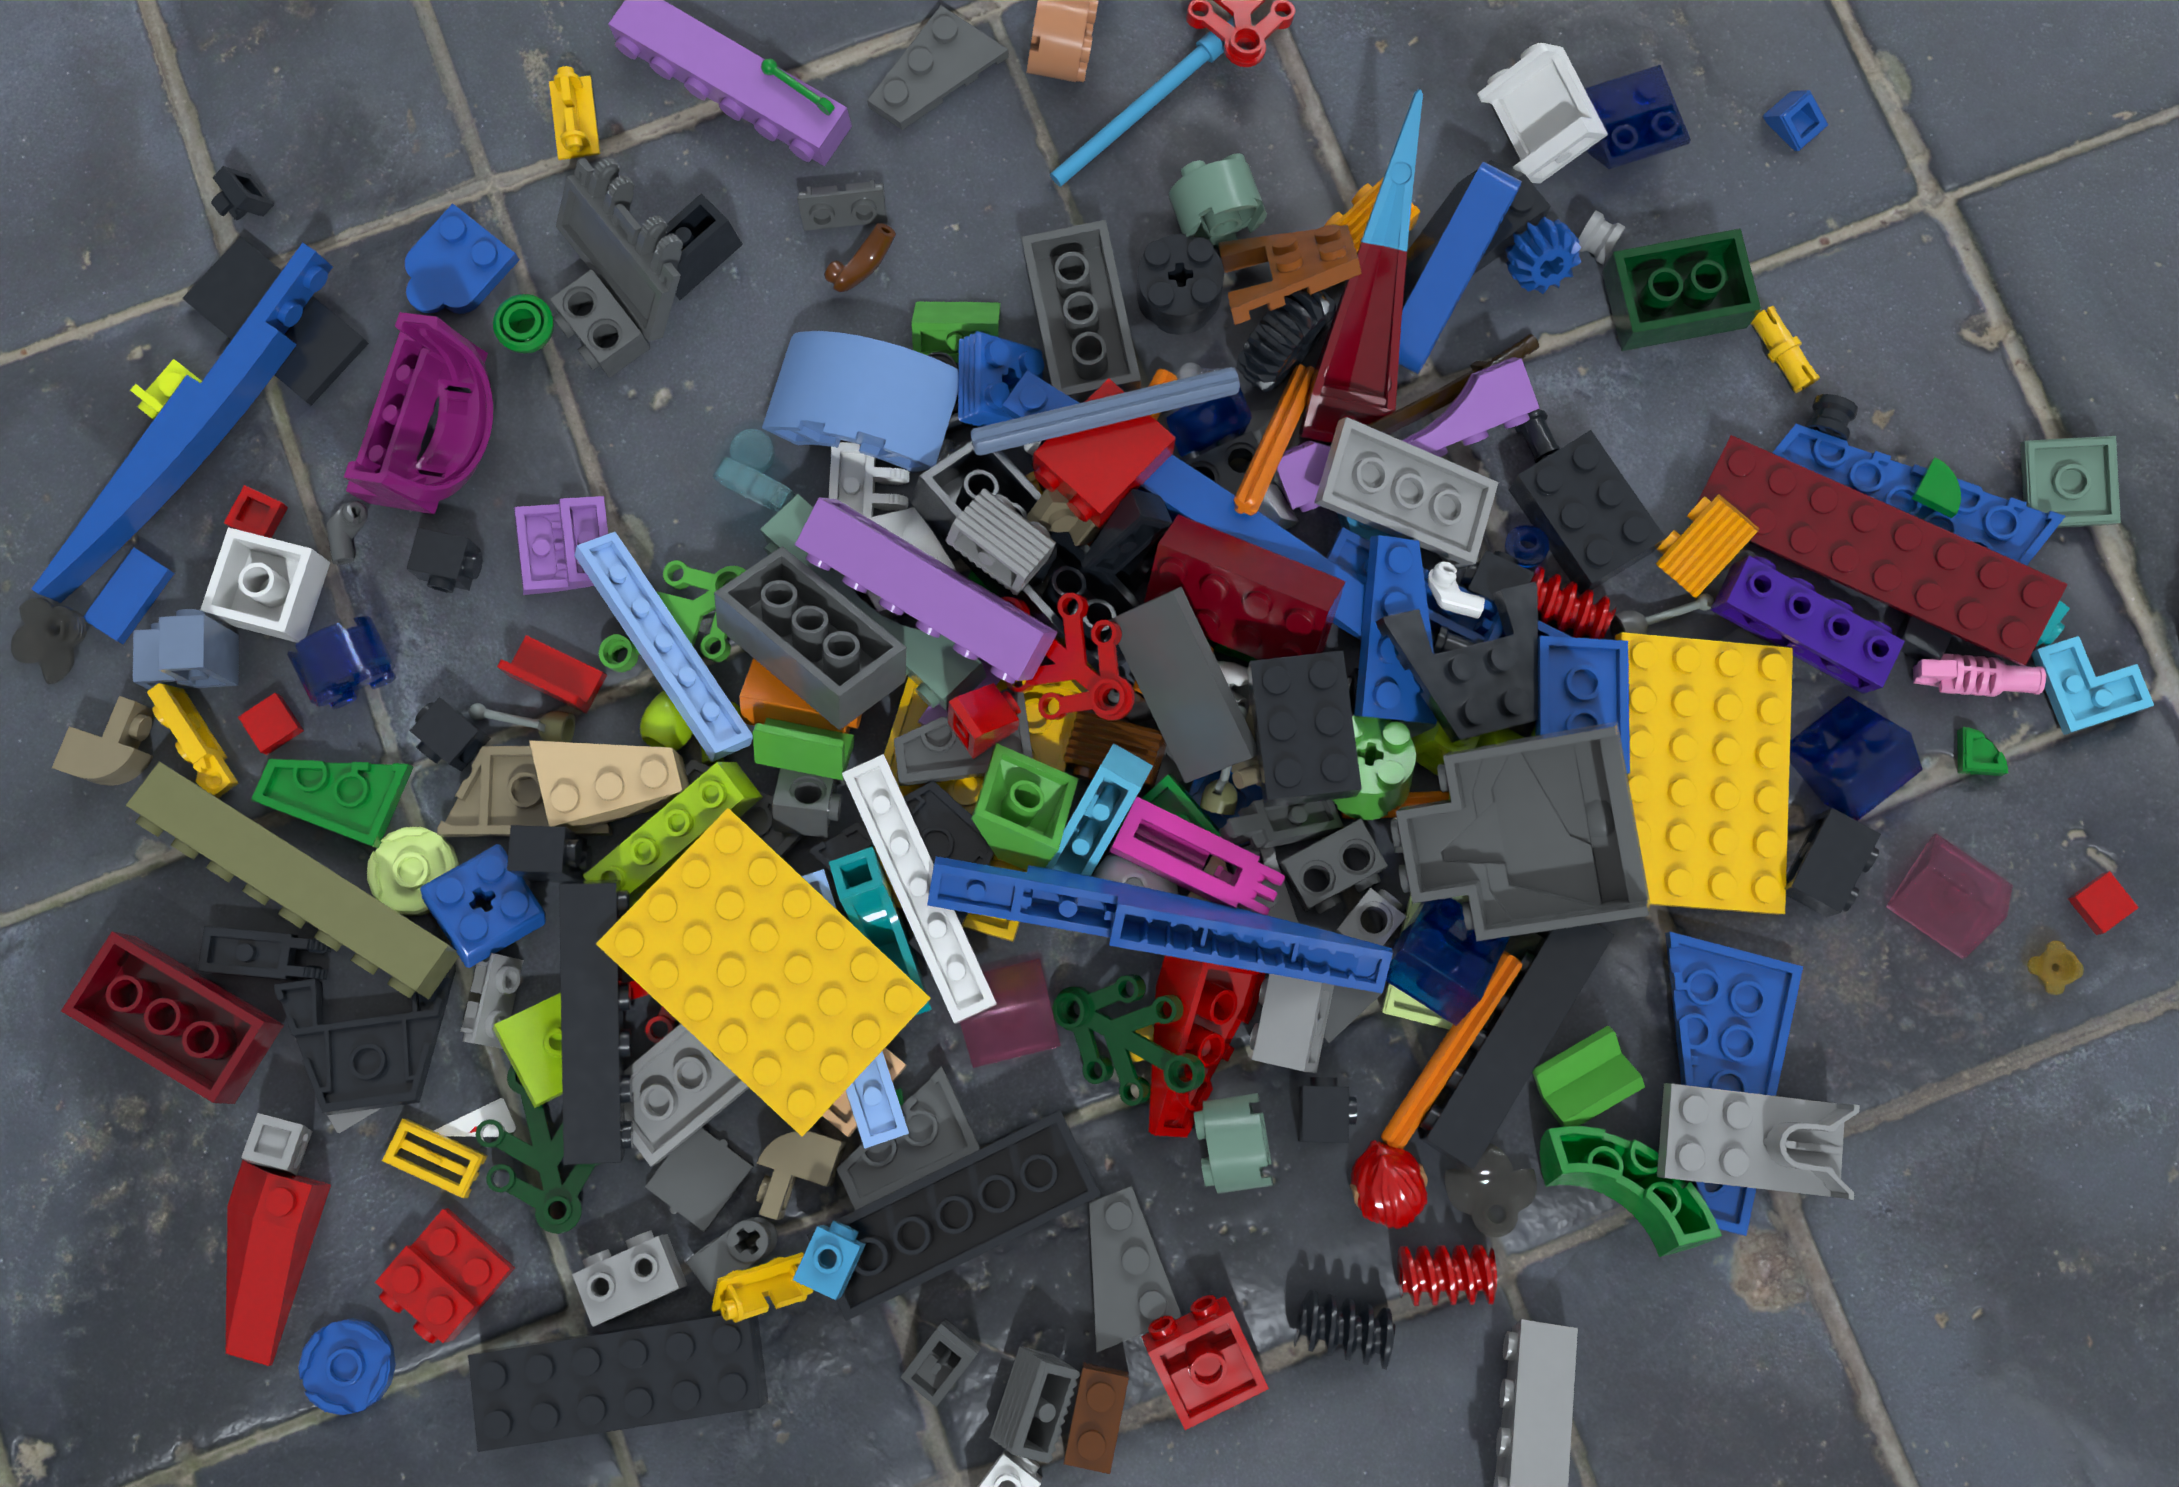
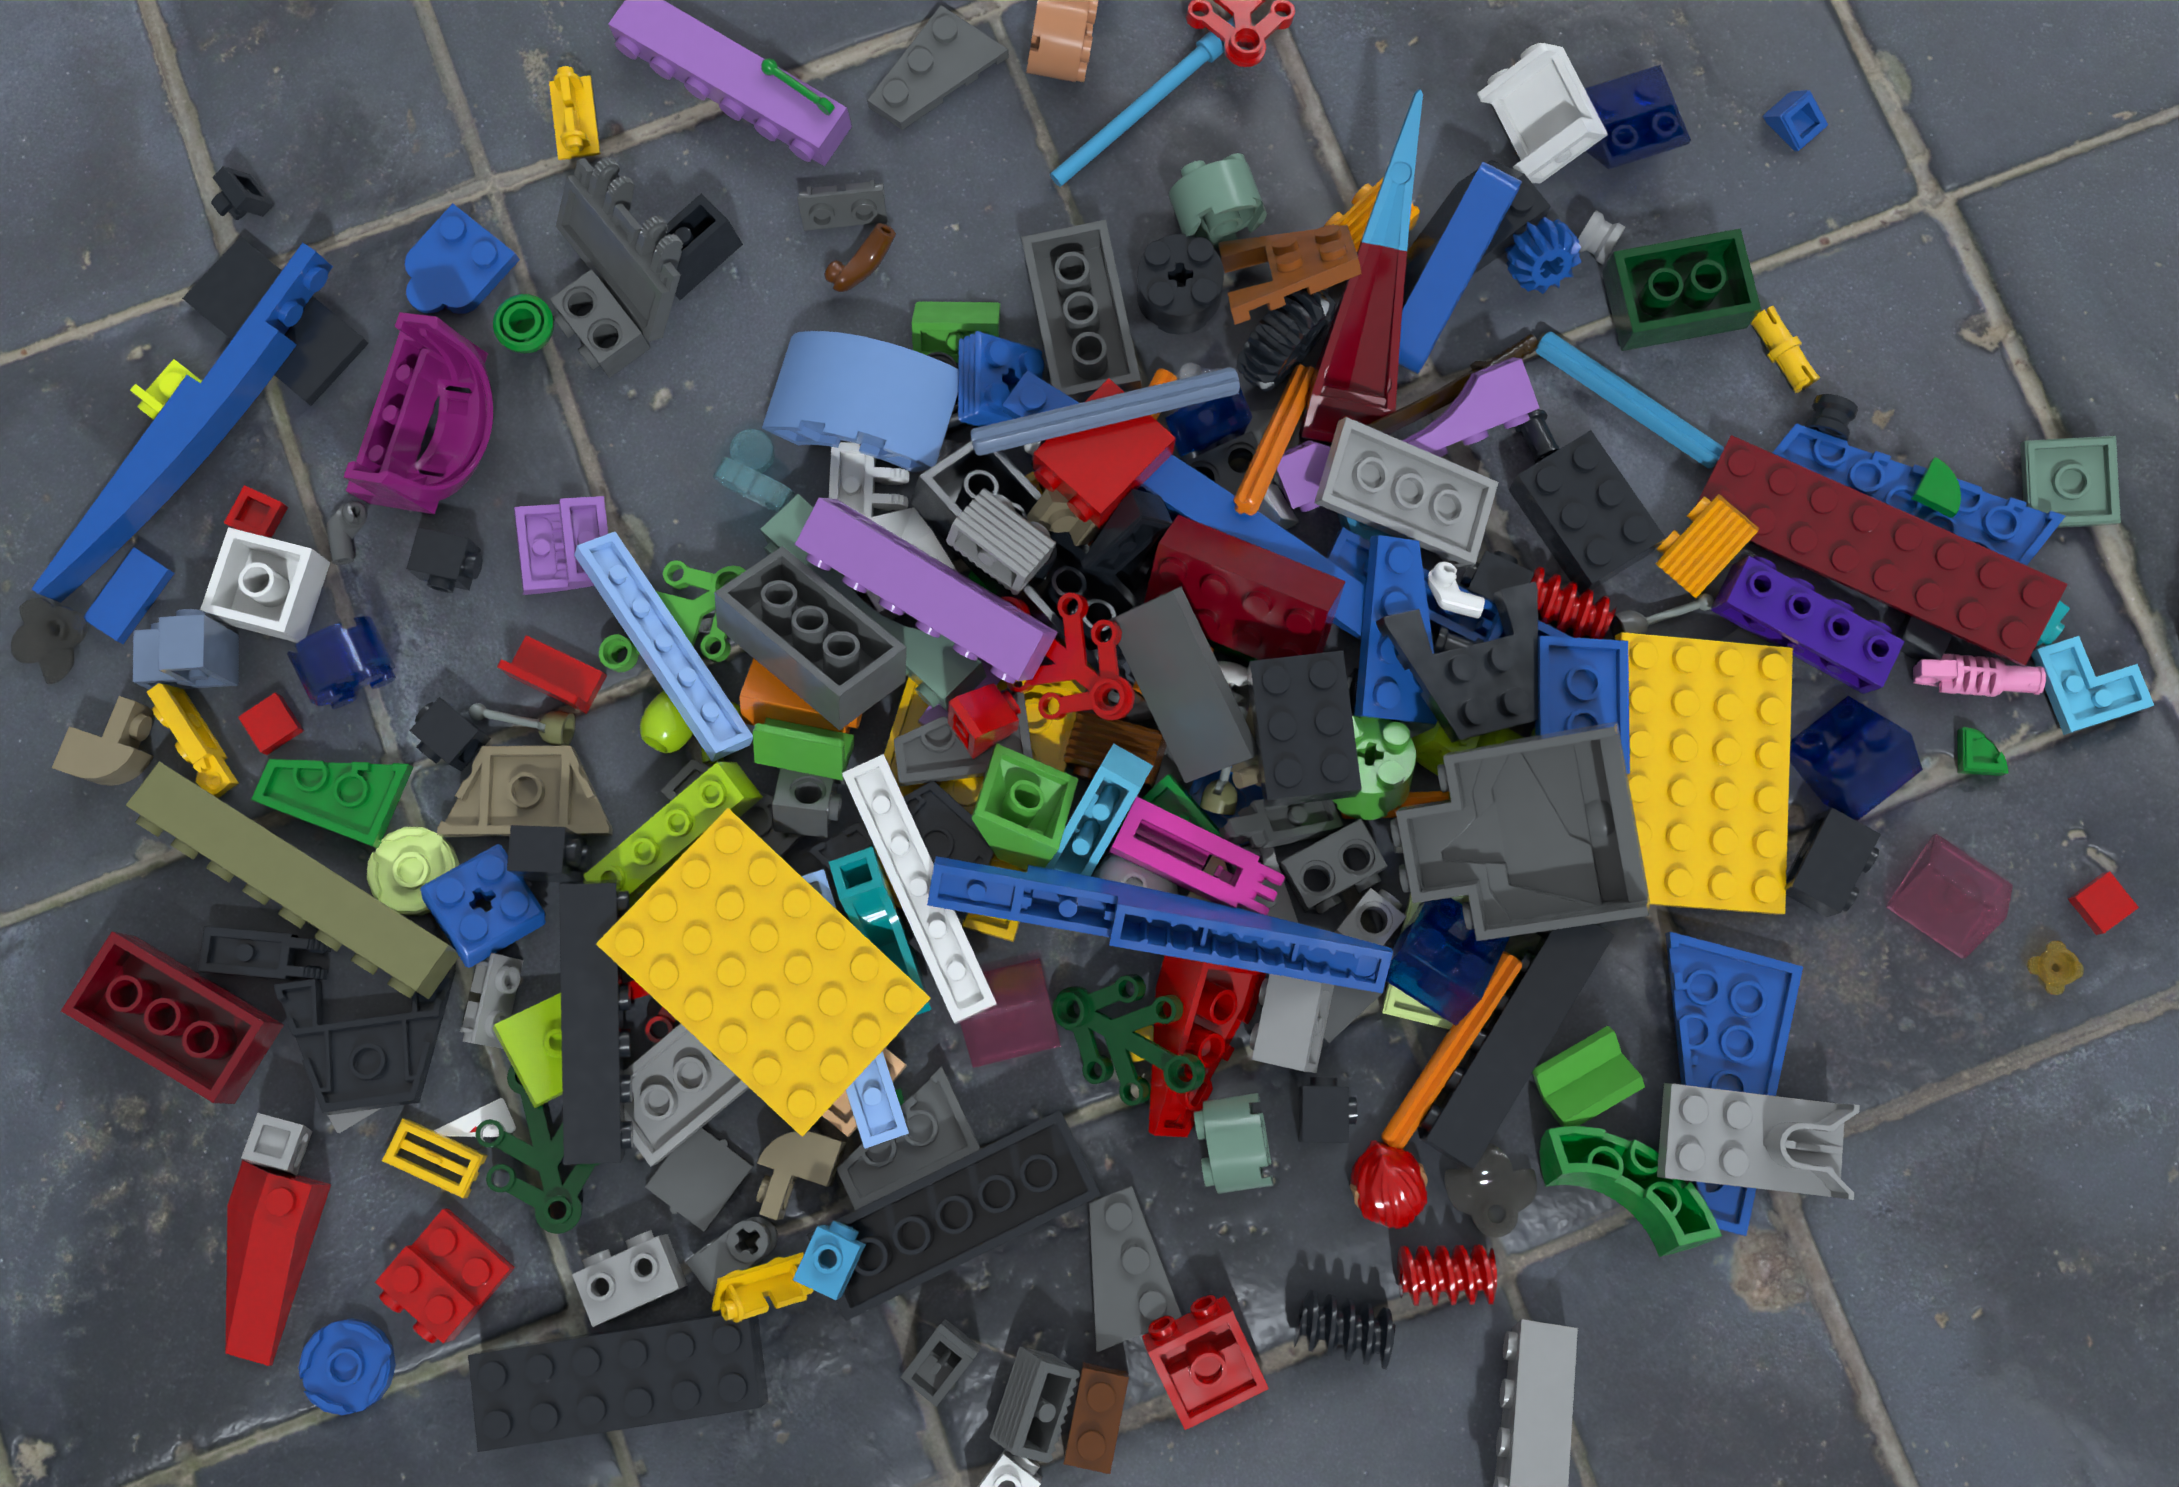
tan wedge [529,740,689,832] -> none
clear blue plate [1504,525,1549,568] -> none
none -> dark azure axle [1535,332,1724,468]

